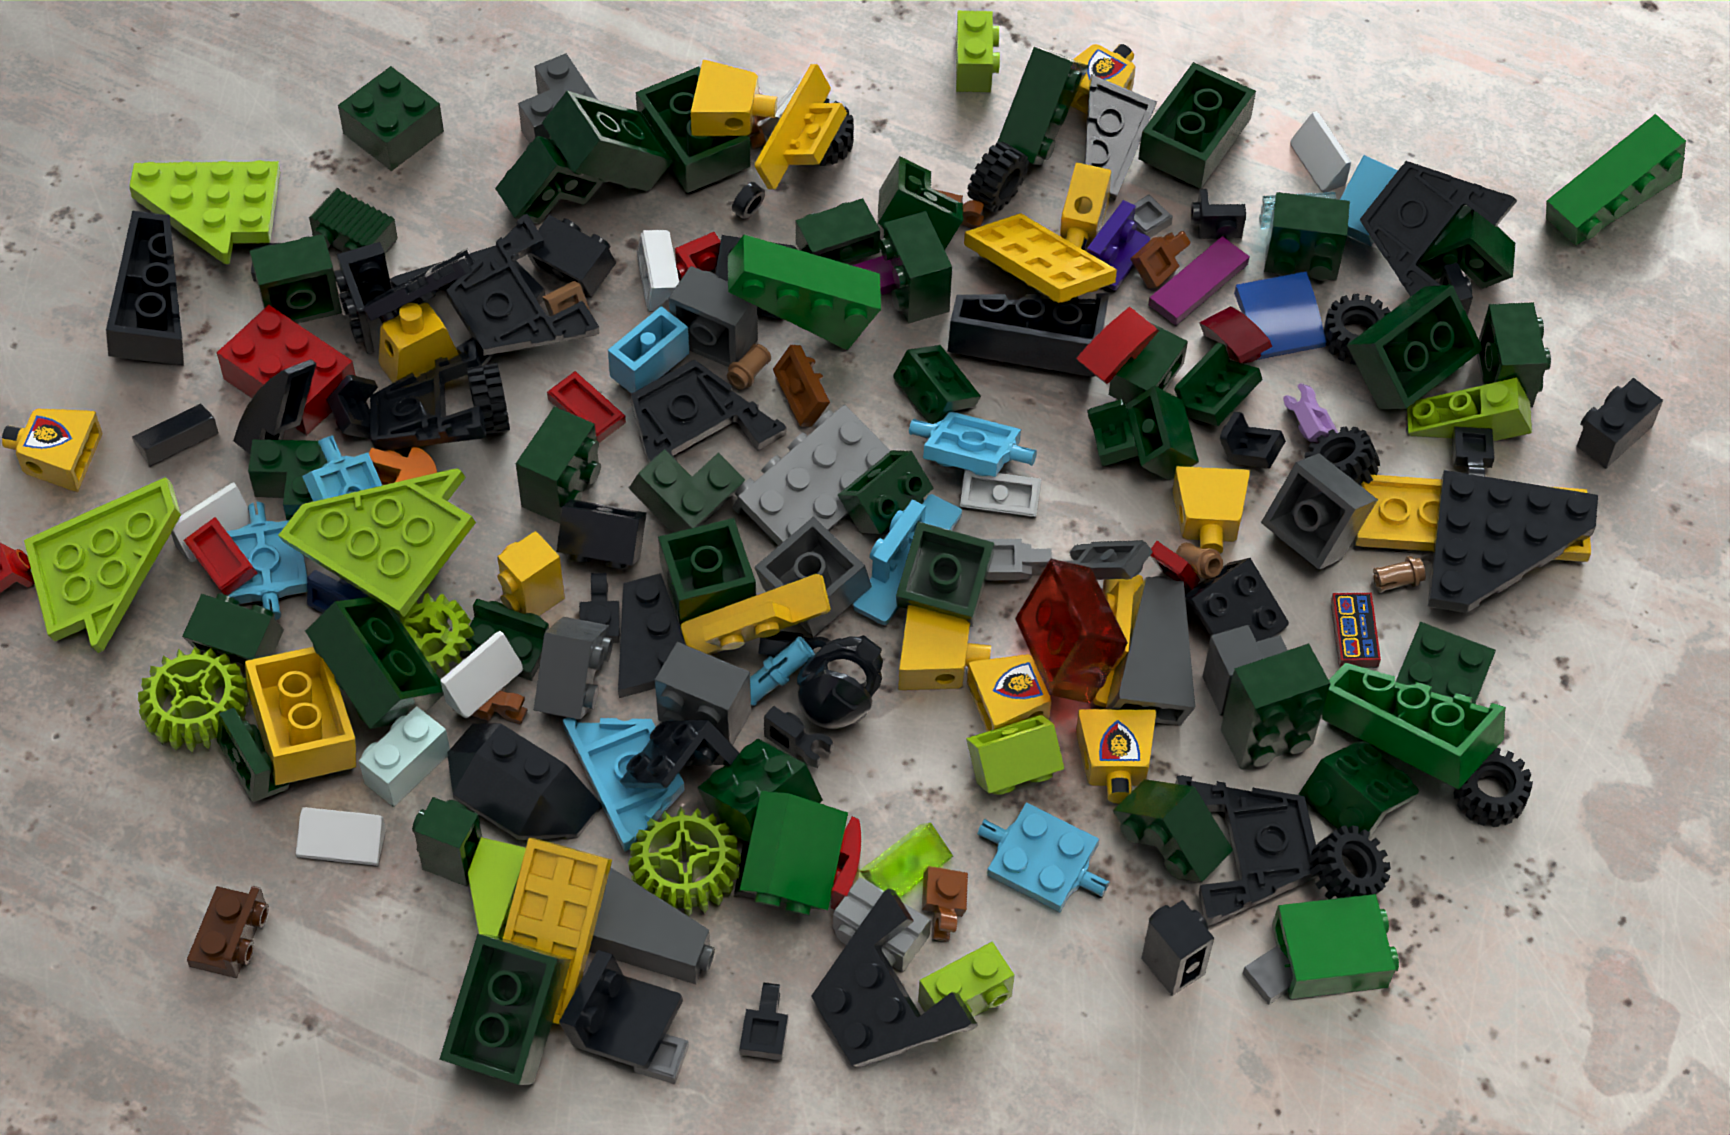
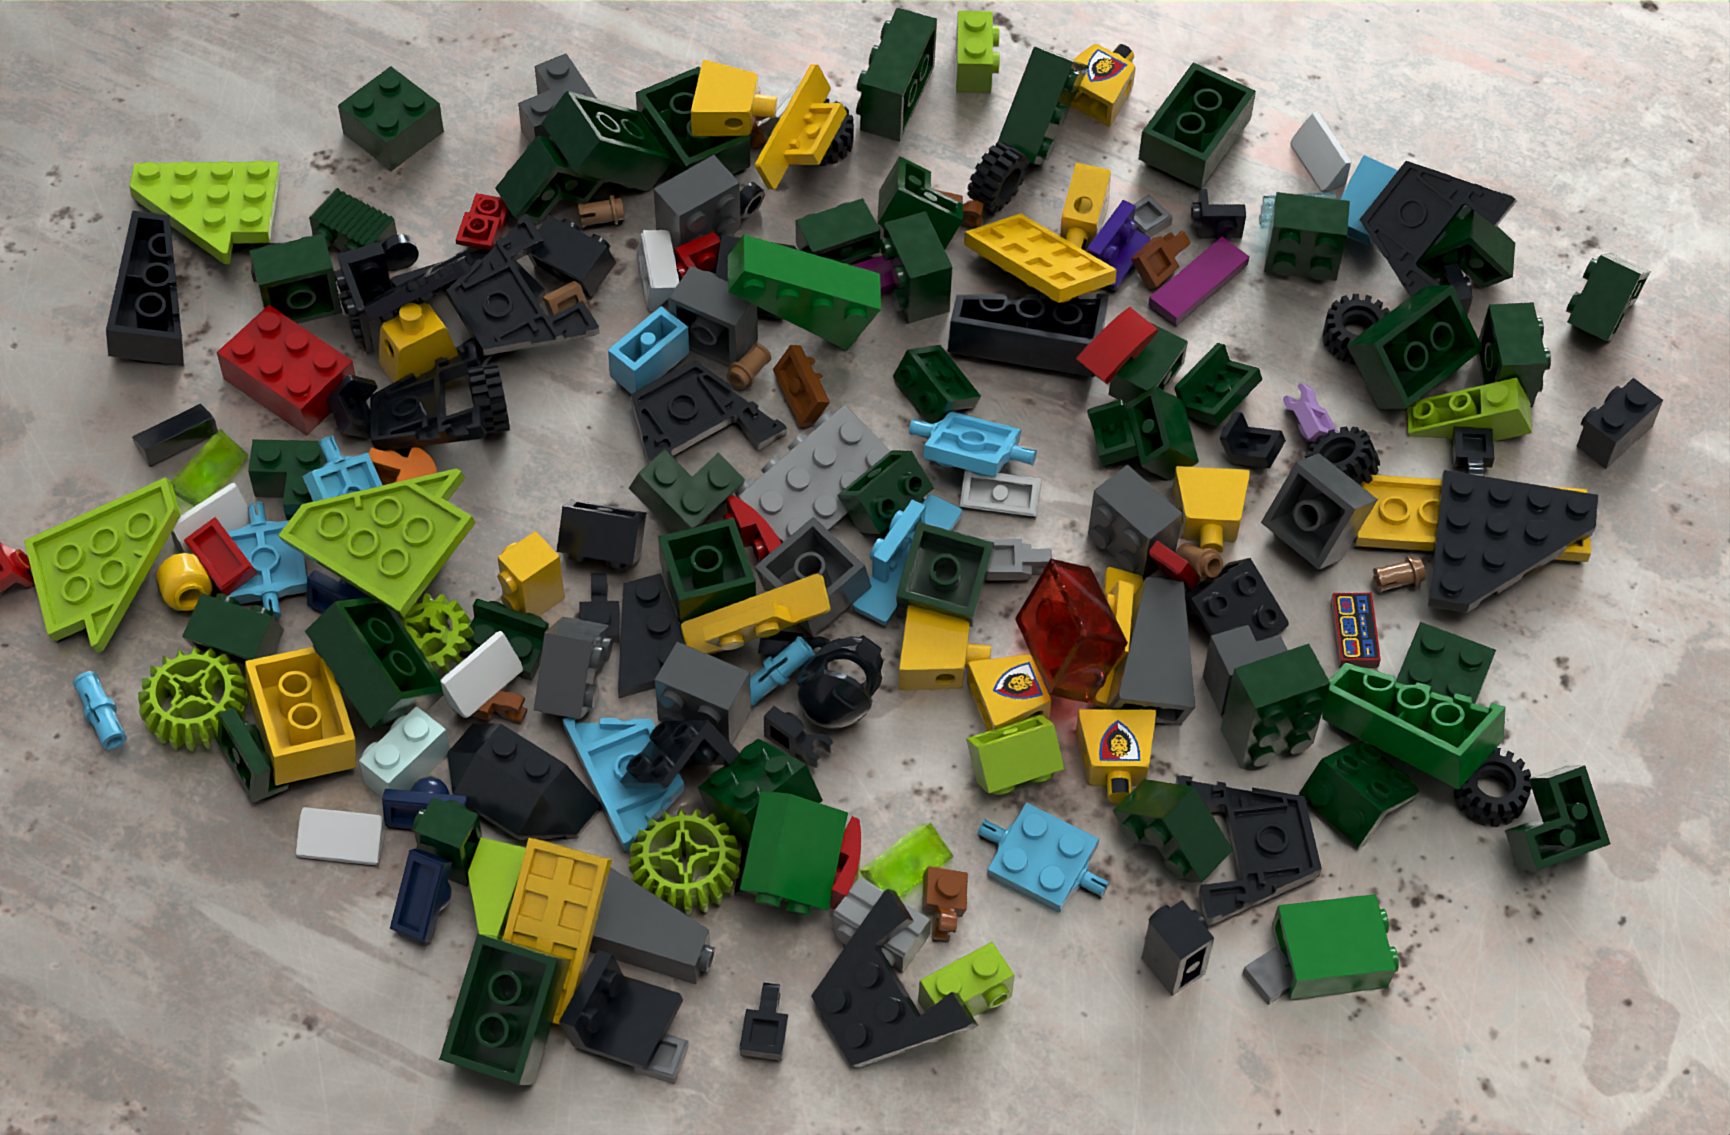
yellow torso [2,408,103,492] -> none
reddish brown bracket [187,886,269,978] -> none
black slope [233,359,317,454] -> none
dark green brick [515,407,601,523] -> none
red tile [547,371,626,443] -> none
dark grey hinge [1056,540,1153,584] -> none
wing [1084,74,1157,200] -> none
dark red slope [1199,306,1272,364] -> none
blue slope [1234,272,1326,360] -> none
black tyre [1309,825,1391,899] -> none
green wedge [1546,114,1686,246] -> none
none -> medium azure pin [73,671,127,750]
none -> yellow head [156,553,213,611]
none -> clear neon green slope [170,429,249,507]
none -> black tile [382,234,419,270]
none -> dark blue tile [382,776,468,829]
none -> dark blue tile [390,848,452,943]
none -> red slope [455,193,510,250]
none -> medium nougat pin [578,195,625,227]
none -> dark grey brick [654,155,741,255]
none -> red slope [723,496,782,563]
none -> dark green brick [856,8,937,142]
none -> dark grey brick [1088,465,1183,581]
none -> dark green brick [1505,765,1611,870]
none -> dark green brick [1566,253,1651,342]

